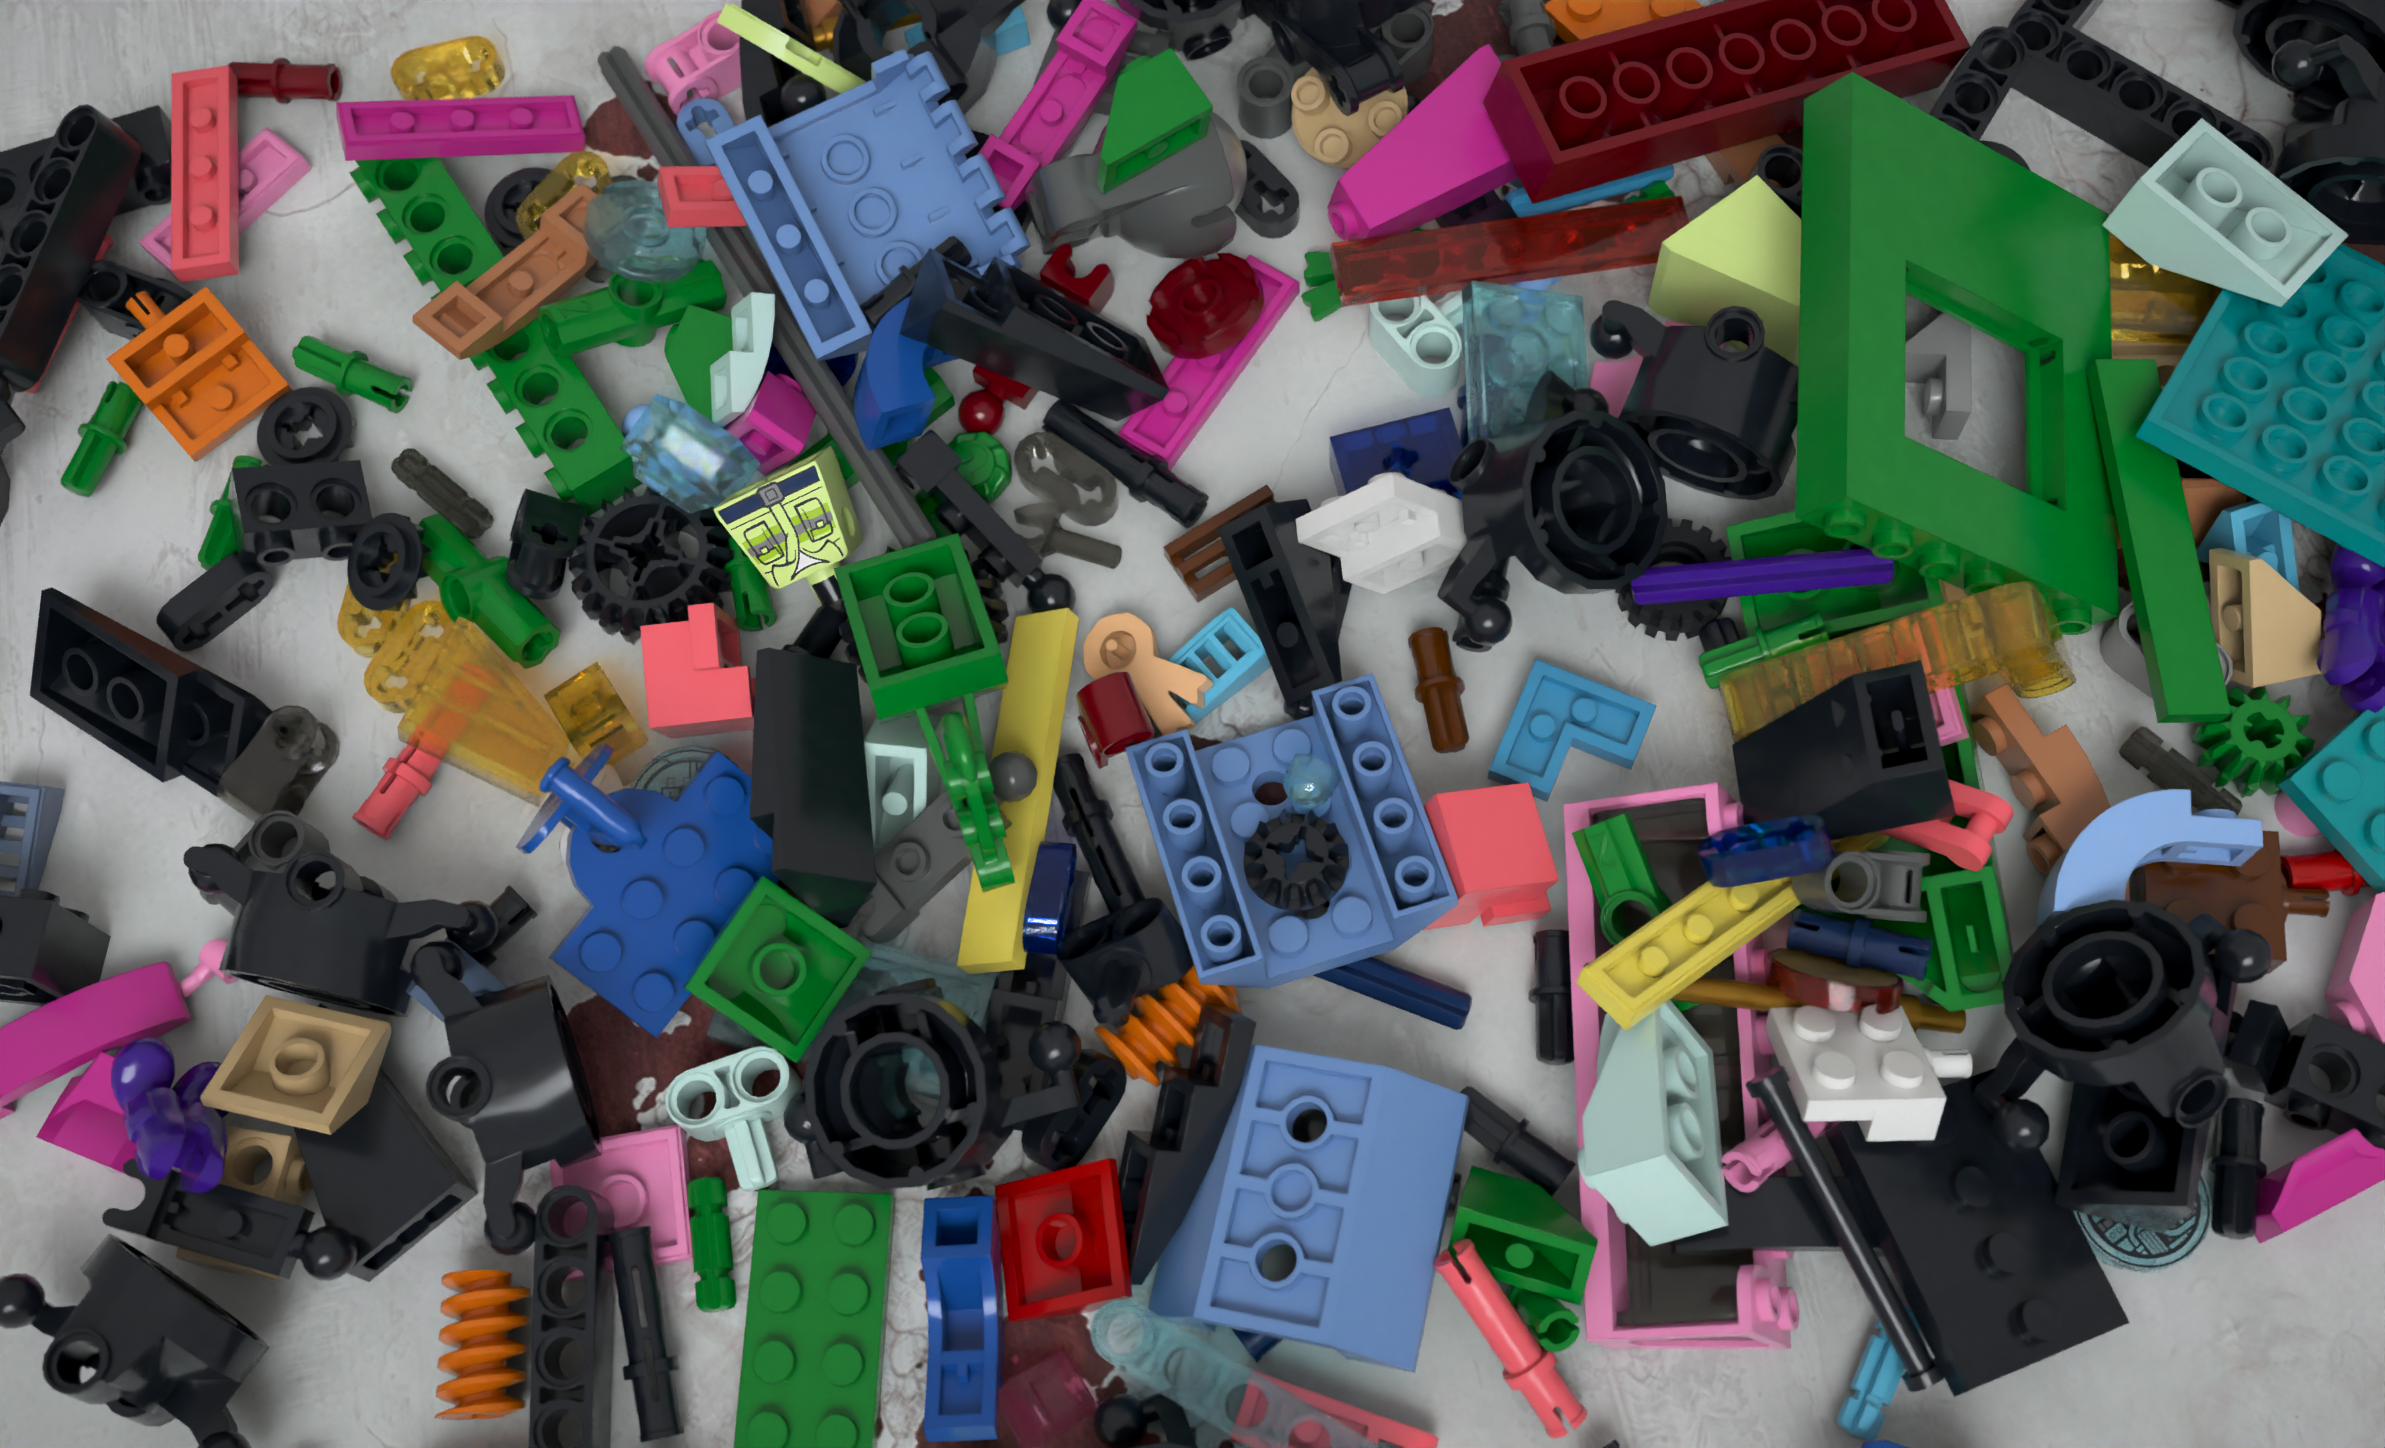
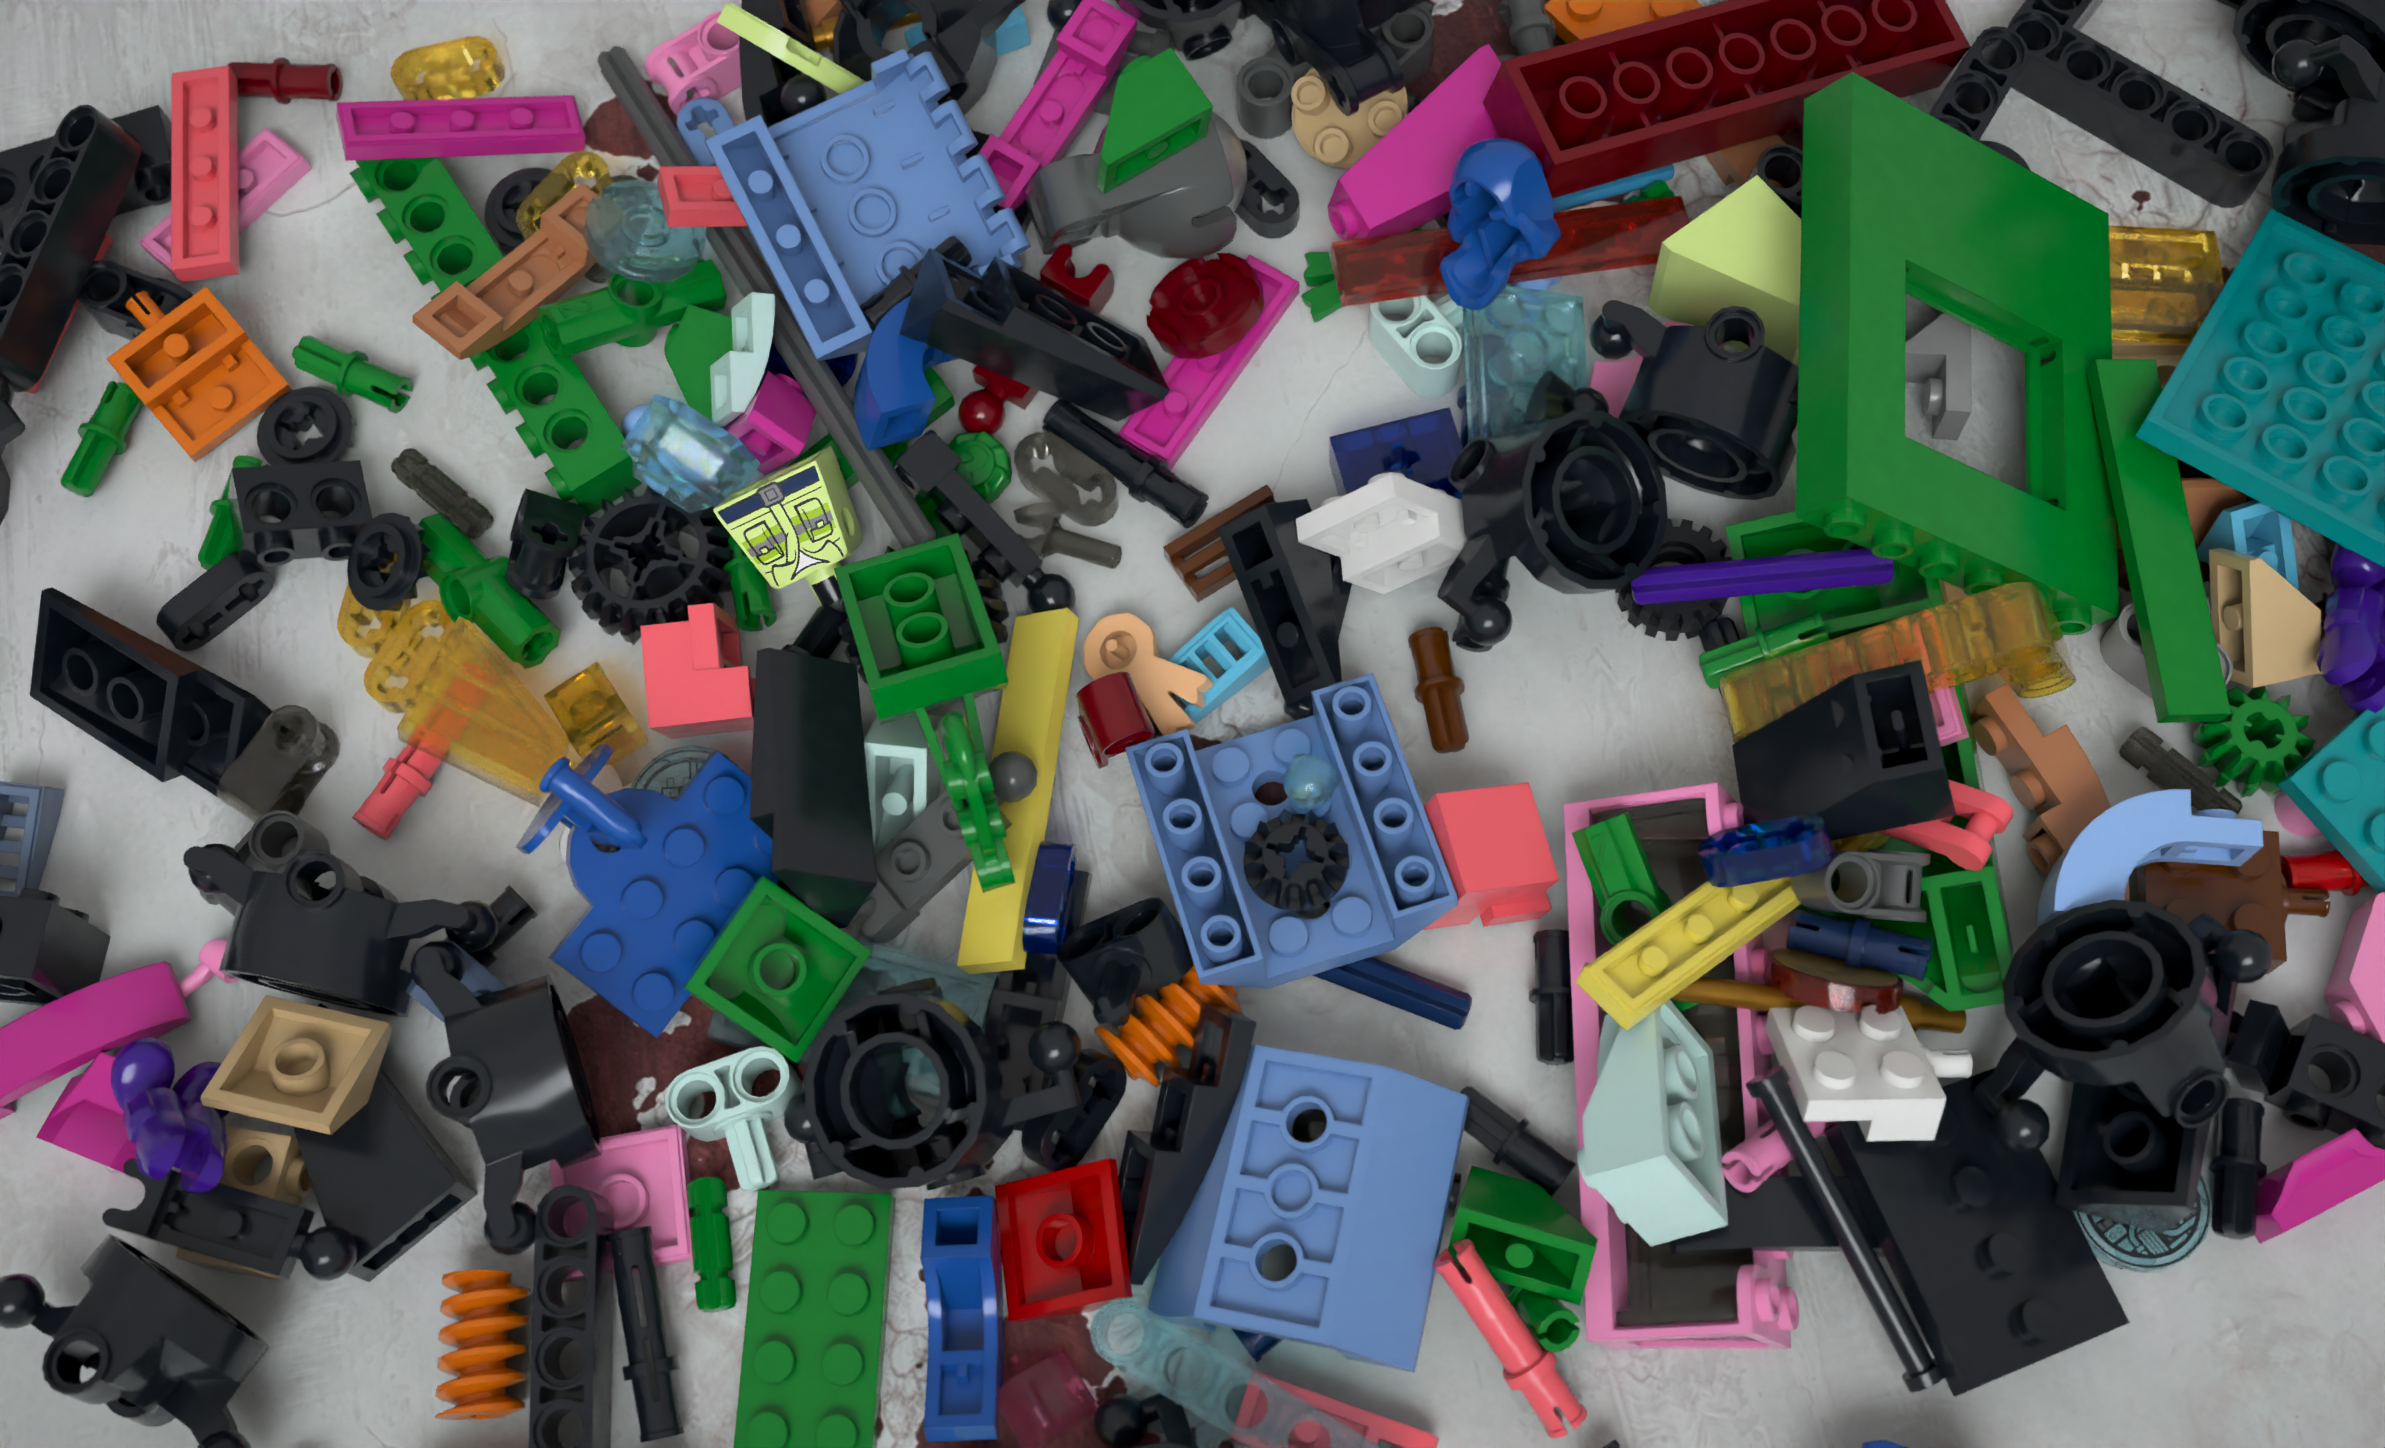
black pin [1053,753,1145,913] -> none
dark azure plate [1487,659,1657,802] -> none
medium azure axle [1837,1306,1920,1441] -> none
light aqua slope [2102,118,2348,307] -> none
none -> blue head [1440,138,1562,311]

